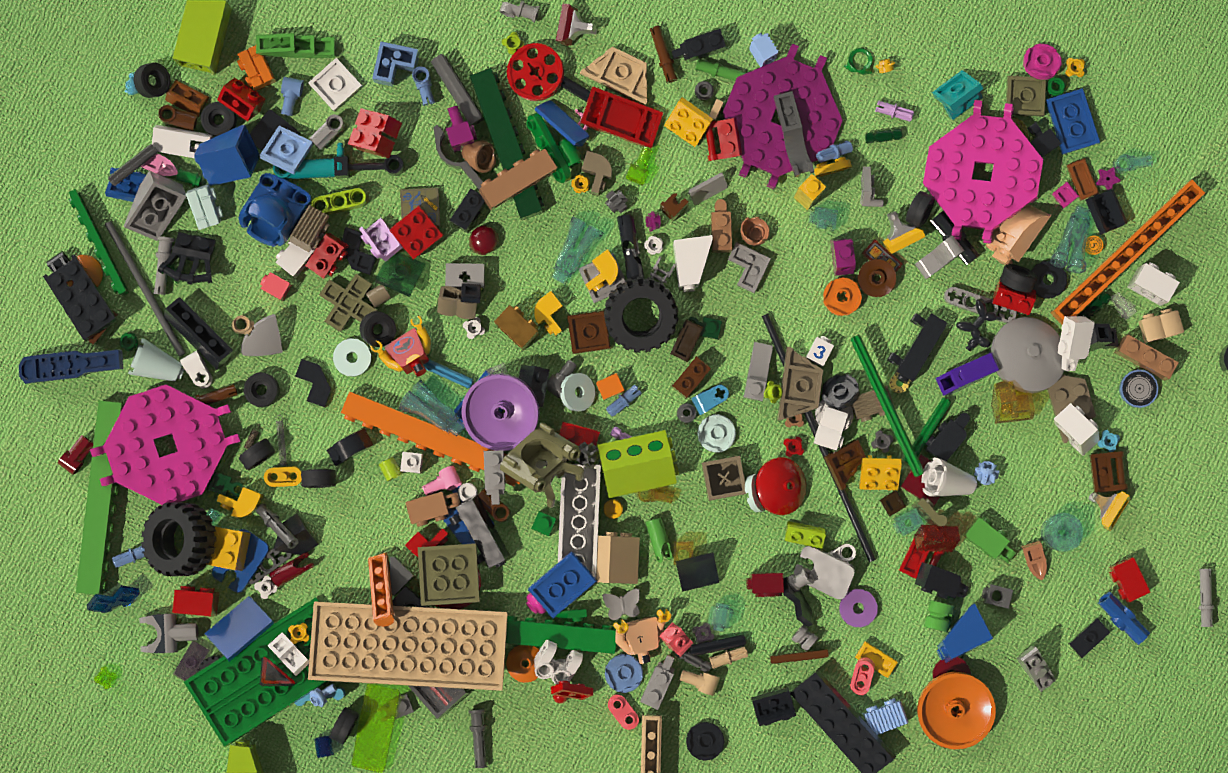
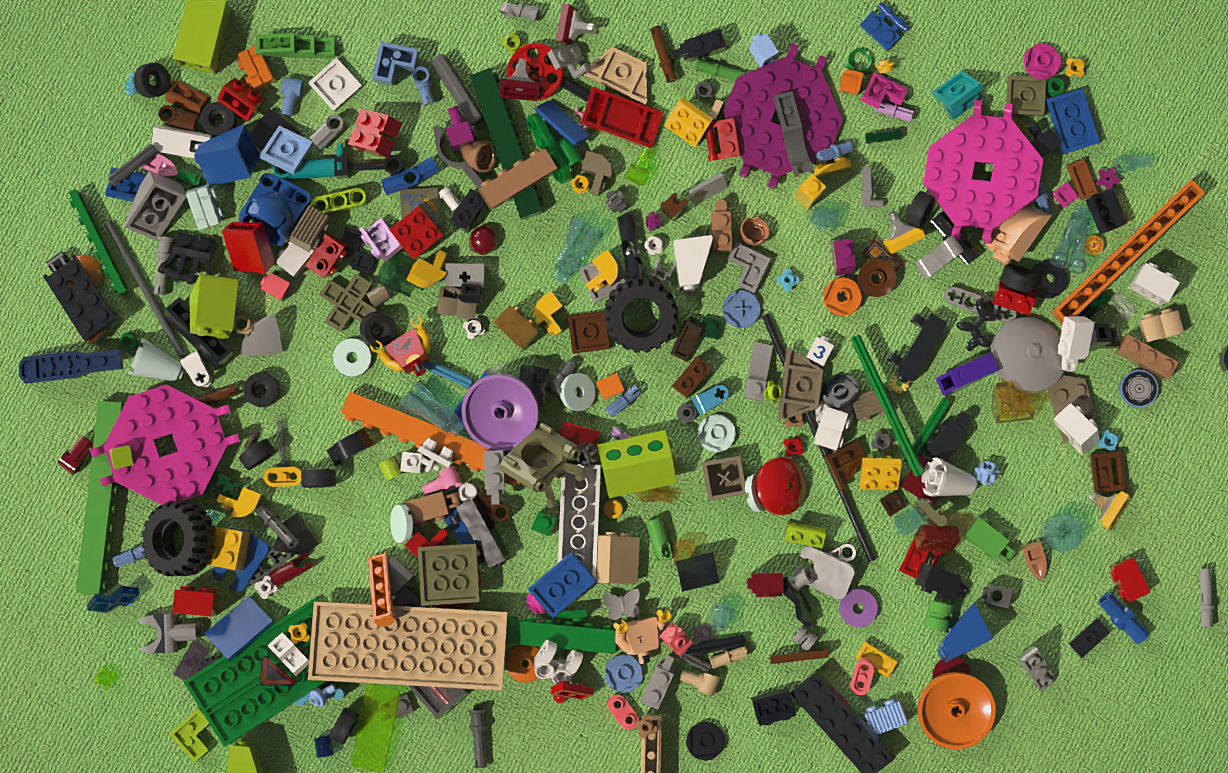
black tile [295,359,331,408] -> none
none -> lime slope [109,445,133,469]
none -> lime plate [169,708,210,763]
none -> lime slope [190,274,238,339]
none -> red brick [222,222,276,274]
none -> blue piece [381,157,440,196]
none -> light aqua tile [390,505,413,543]
none -> yellow brick [406,250,447,288]
none -> white hips [417,438,453,472]
none -> white pin [439,186,461,211]
none -> dark red piece [499,58,540,101]
none -> light grey plate [547,43,590,79]
none -> medium nougat plate [635,716,657,739]
none -> medium blue tile [722,290,760,328]
none -> medium azure plate [776,269,799,292]
none -> orange panel [839,69,864,96]
none -> blue plate [859,2,909,51]
none -> dark pink plate [861,72,908,109]
none -> medium blue axle [1035,180,1052,215]

